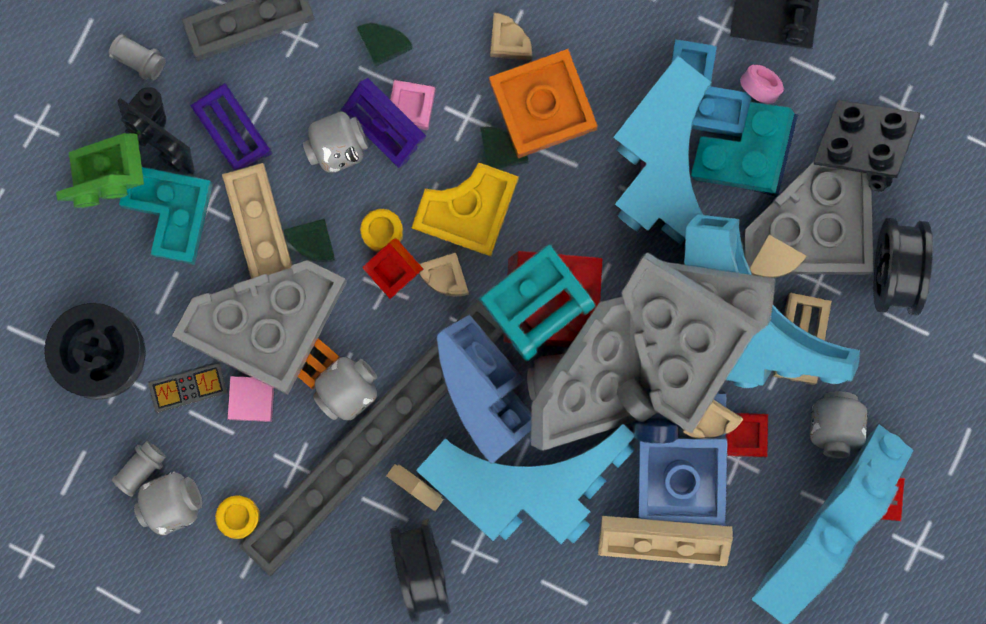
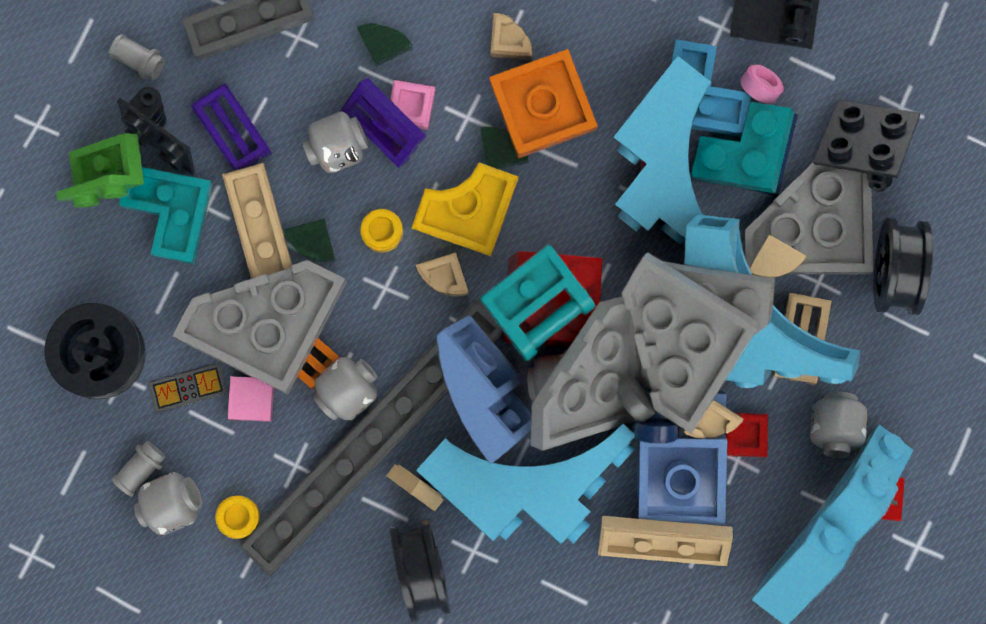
red plate [362,238,424,299] -> none

